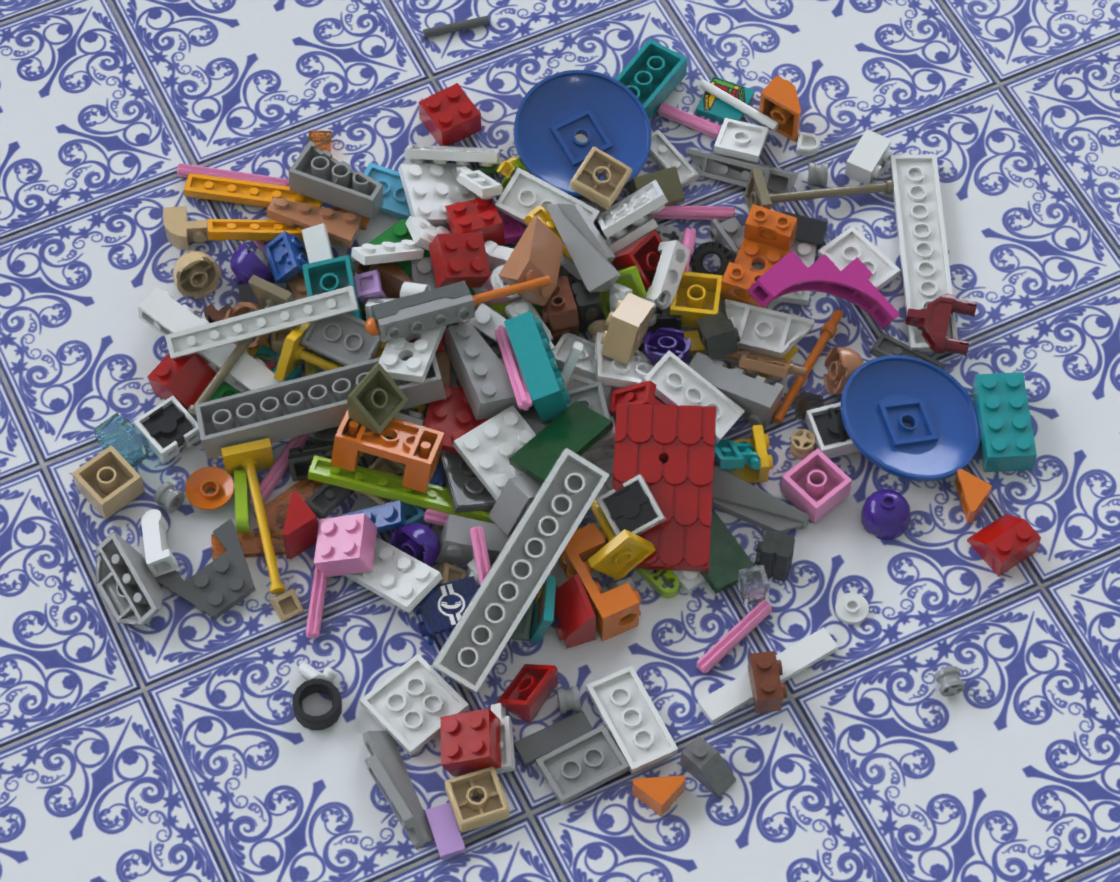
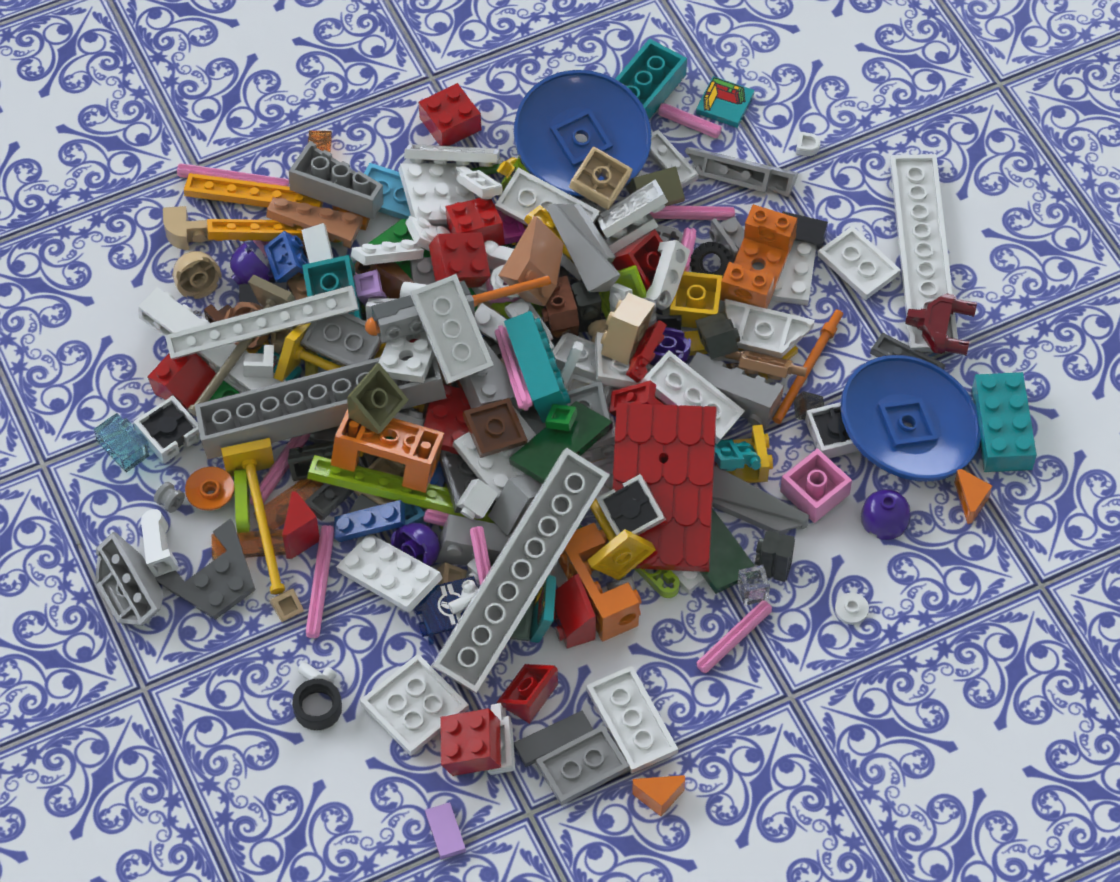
tan brick [72,445,145,520] -> none
bright pink brick [314,513,377,577] -> none
light grey wedge [363,731,434,850] -> none
dark grey bar [423,15,490,38] -> none
tan brick [445,766,510,833] -> none
light grey wheel [556,686,581,714] -> none
flat silver slope [680,735,736,798] -> none
white tile [698,627,839,724] -> none
white bar [700,80,779,131] -> none
white plate [713,118,769,163] -> none
dark tan tile [744,167,893,212] -> none
dark pink arch [747,250,900,329] -> none
copper brick [748,651,787,713] -> none
orange slope [759,75,801,142] -> none
tan wheel [790,429,815,460] -> none
light grey wheel [808,162,828,186] -> none
nougat cylinder [824,347,864,395] -> none
white brick [845,129,893,184] -> none
light grey wheel [935,666,965,697] -> none
red slope [967,514,1041,577] -> none
none -> white panel [244,345,274,378]
none -> white plate [410,274,494,384]
none -> white arm [448,580,478,614]
none -> white brick [456,479,499,520]
none -> reddish brown plate [462,398,528,458]
none -> green plate [545,404,577,431]
none -> red hinge [626,320,667,383]

